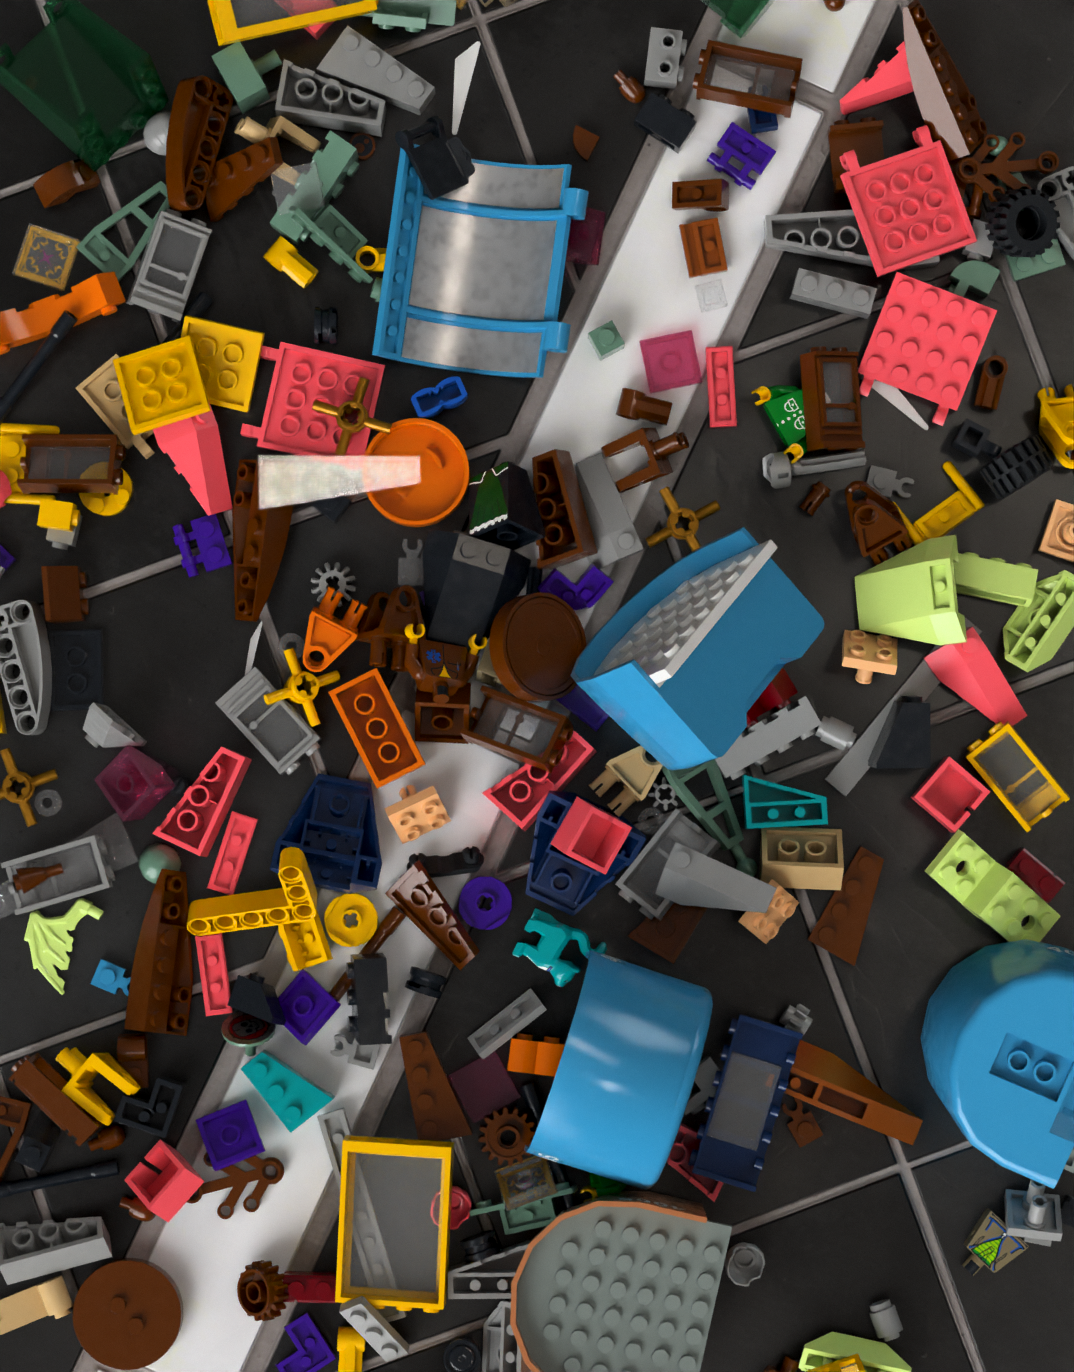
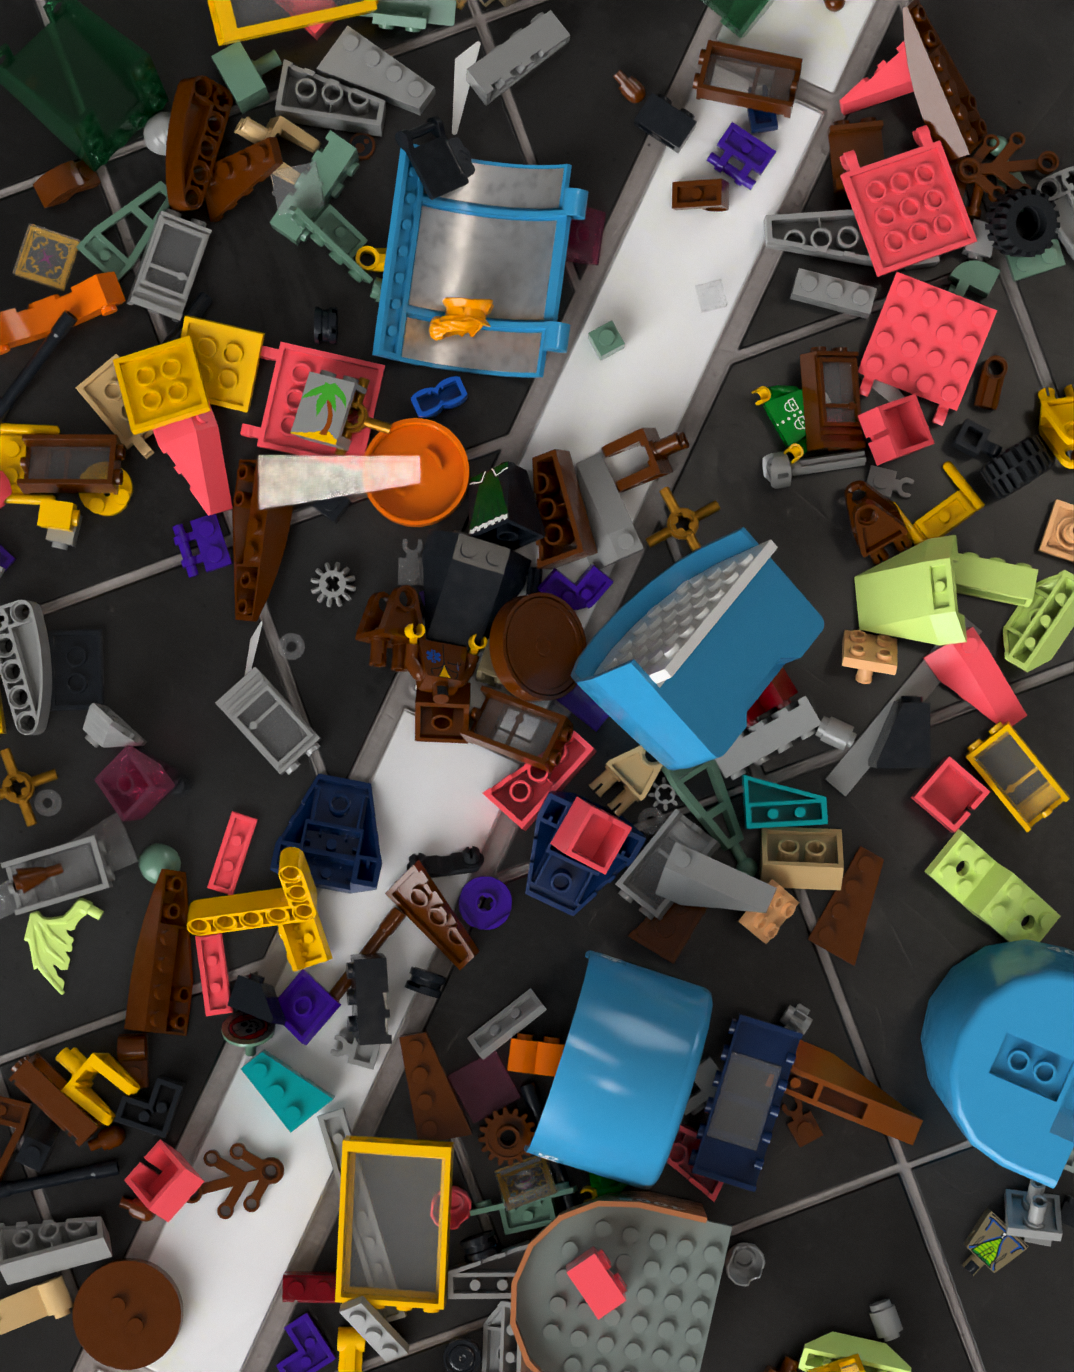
reddish brown slope [41,566,89,624] -> none
dark azure plate [90,959,131,996] -> none
coral wedge [152,746,252,857] -> none
dark purple plate [196,1100,266,1171] -> none
reddish brown gear [237,1260,289,1321] -> none
yellow piece [263,236,319,289] -> none
yellow bar [264,648,340,727] -> none
orange piece [302,586,368,672] -> none
yellow plate [324,893,378,947] -> none
orange brick [328,668,426,789] -> none
light nougat plate [384,785,451,844] -> none
teal animal [512,908,607,987] -> none
reddish brown tile [573,125,600,162] -> none
reddish brown piece [616,388,672,426] -> none
clear pink tile [639,330,703,394] -> none
light grey brick [644,27,687,89] -> none
dark orange plate [679,218,728,279] -> none
coral tile [705,346,737,428] -> none
reddish brown pin [799,481,831,516] -> none
dark red brick [1004,847,1065,903] -> none
none -> light grey panel [291,370,367,451]
none -> light orange piece [429,297,494,341]
none -> light grey wedge [466,10,570,106]
none -> coral piece [566,1246,628,1320]
none -> coral piece [858,394,935,466]

